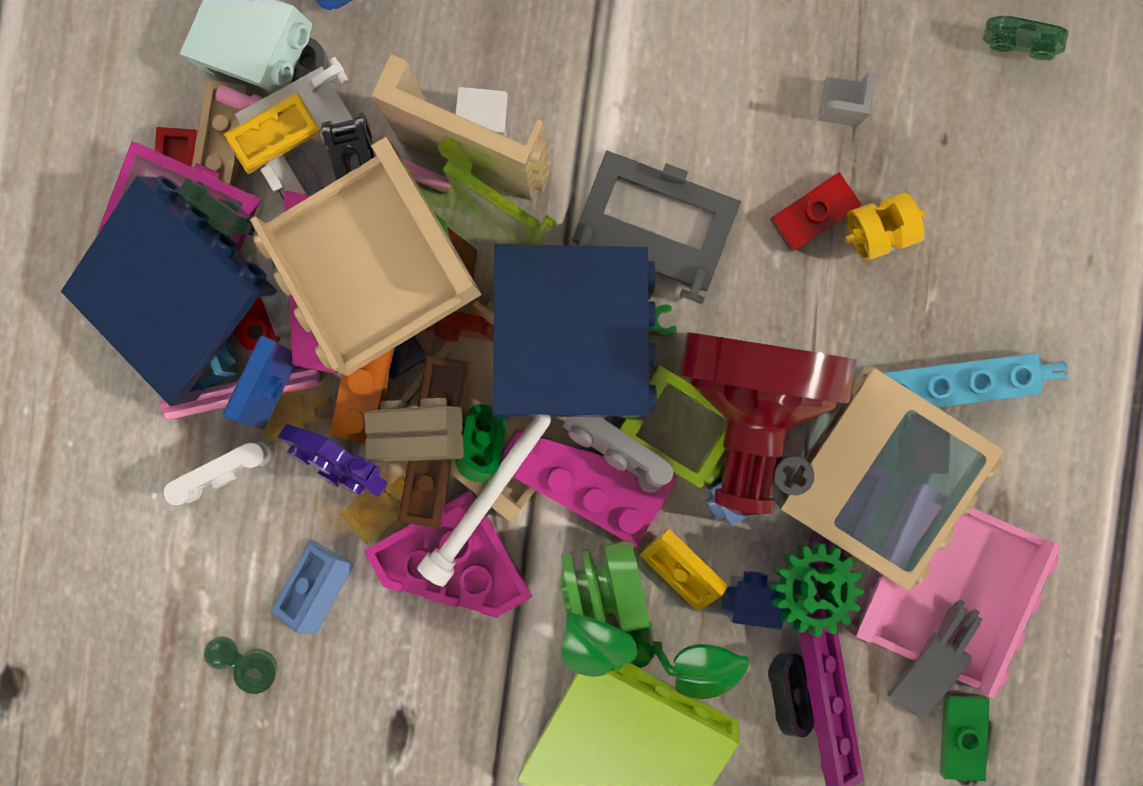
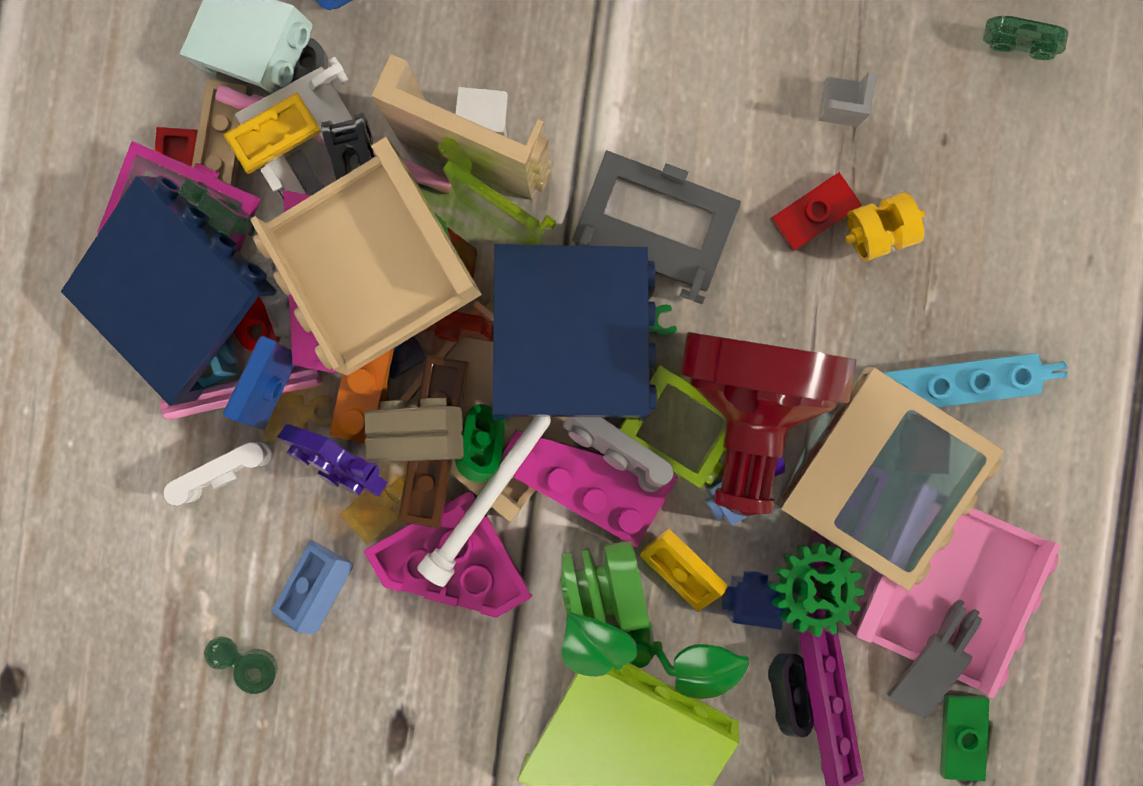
dark grey bush [775,455,815,496] -> none

